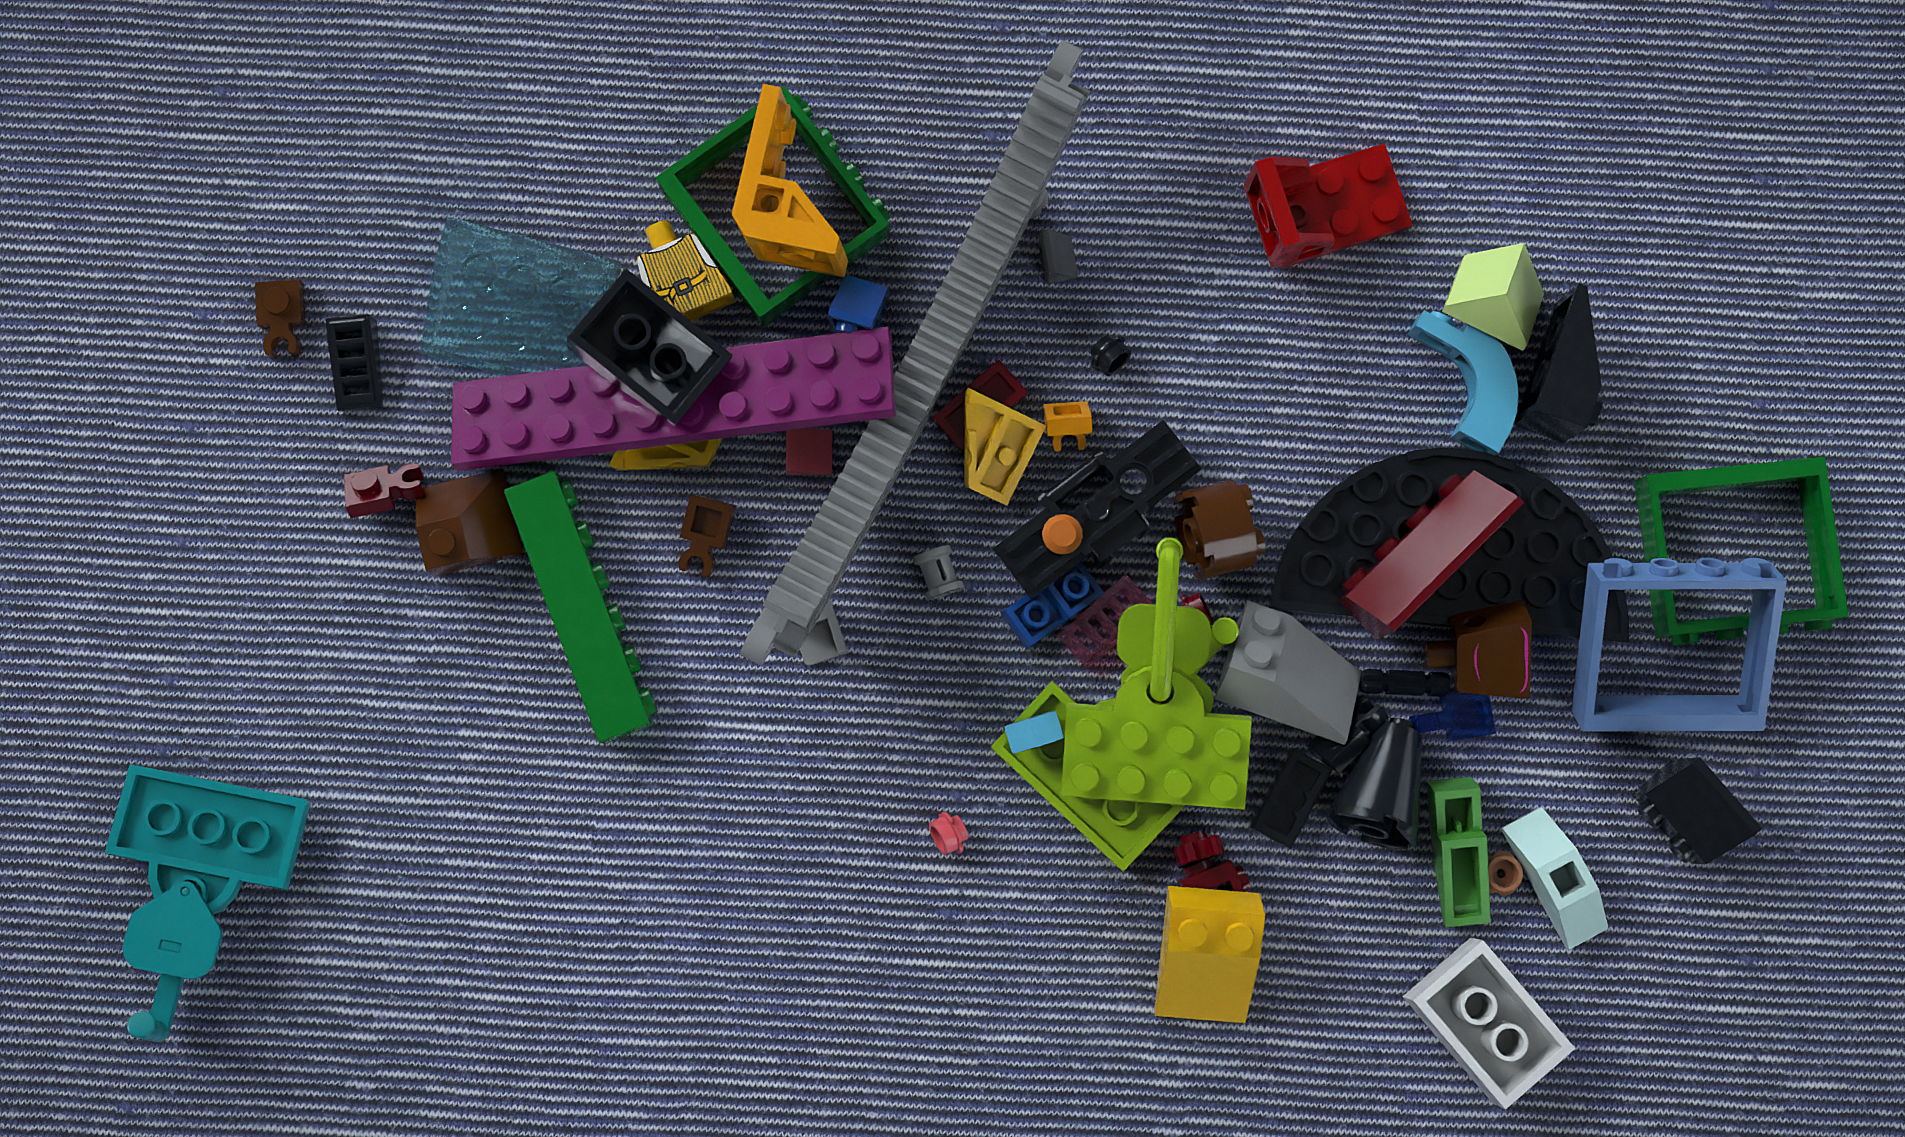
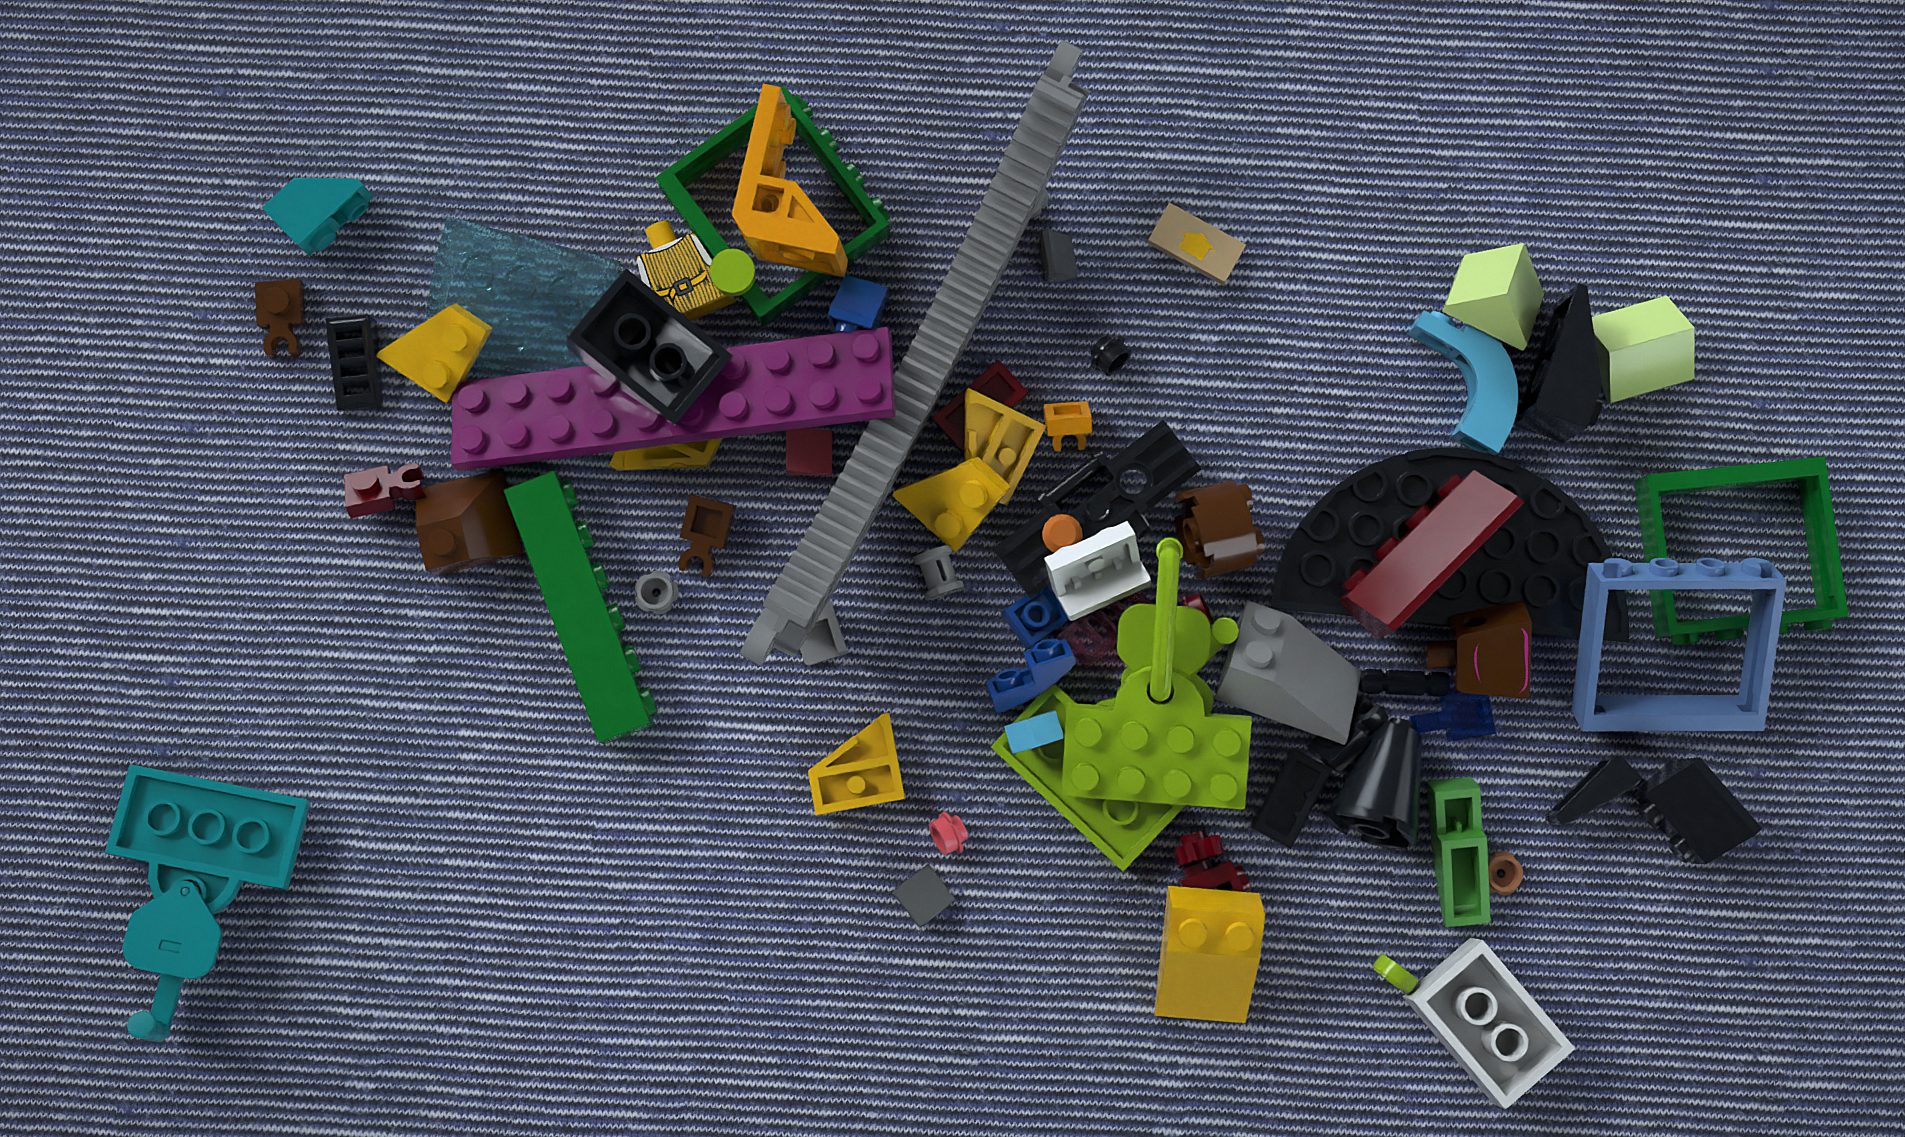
red bracket [1243,143,1413,269] -> none
light aqua slope [1500,807,1609,950] -> none
none -> teal slope [262,177,374,256]
none -> yellow wing [376,303,493,404]
none -> light grey plate [635,571,679,615]
none -> lime tile [710,249,756,296]
none -> yellow wing [808,713,905,816]
none -> yellow wing [892,457,1011,552]
none -> dark grey slope [892,864,956,928]
none -> blue slope [985,638,1076,714]
none -> white bracket [1044,521,1151,621]
none -> tan tile [1147,202,1246,286]
none -> lime tile [1372,953,1419,994]
none -> black slope [1544,755,1644,825]
none -> yellowish green slope [1592,296,1695,404]

